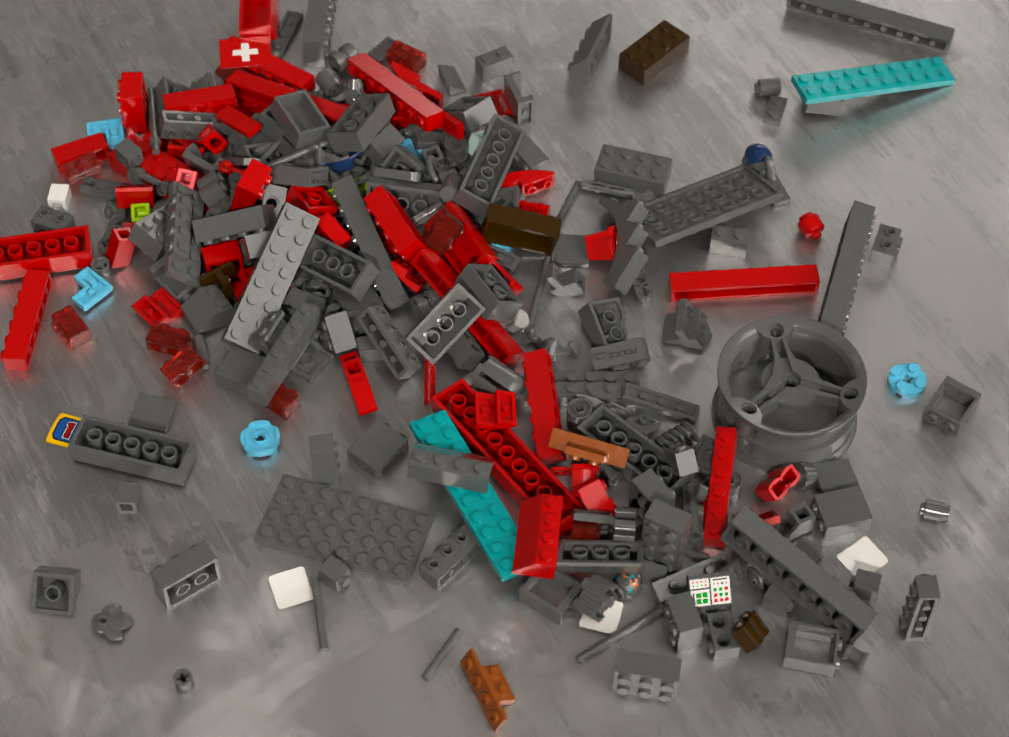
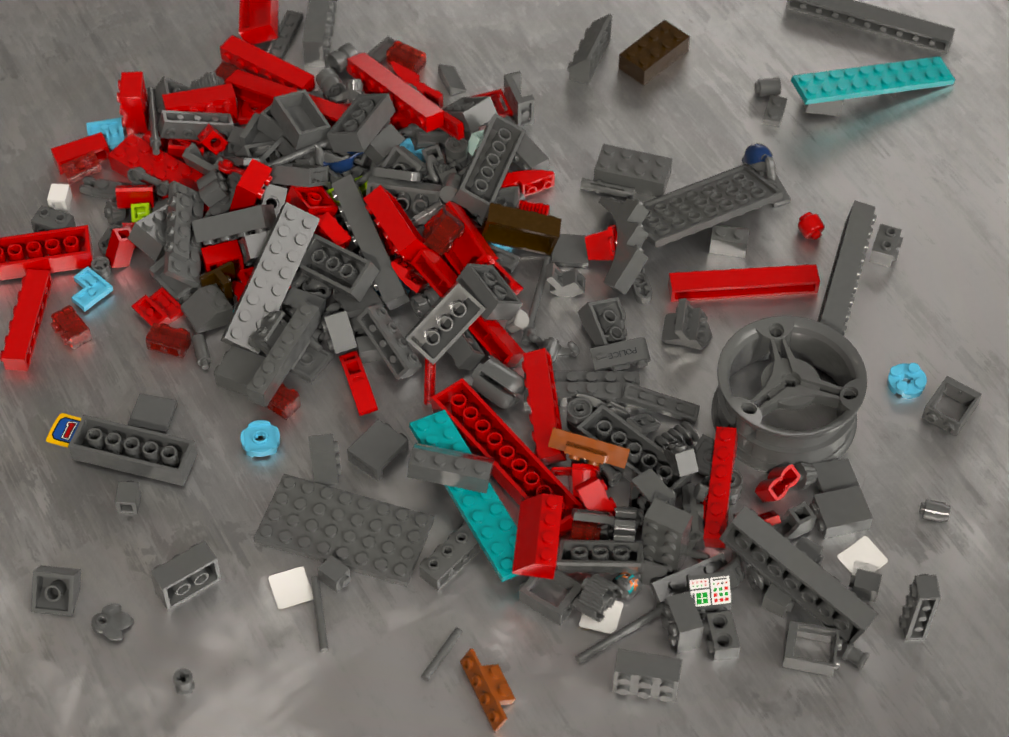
dark grey brick [114,138,144,169] -> none
clear red brick [160,343,207,389] -> none
coral brick [176,168,198,190] -> none
red tile [215,105,262,138] -> none
red sticker [219,36,272,69] -> none
red slope [473,390,517,429] -> none
dark grey brick [475,46,513,83] -> none
dark grey bar [556,180,581,223] -> none
dark brown brick [731,610,770,654] -> none

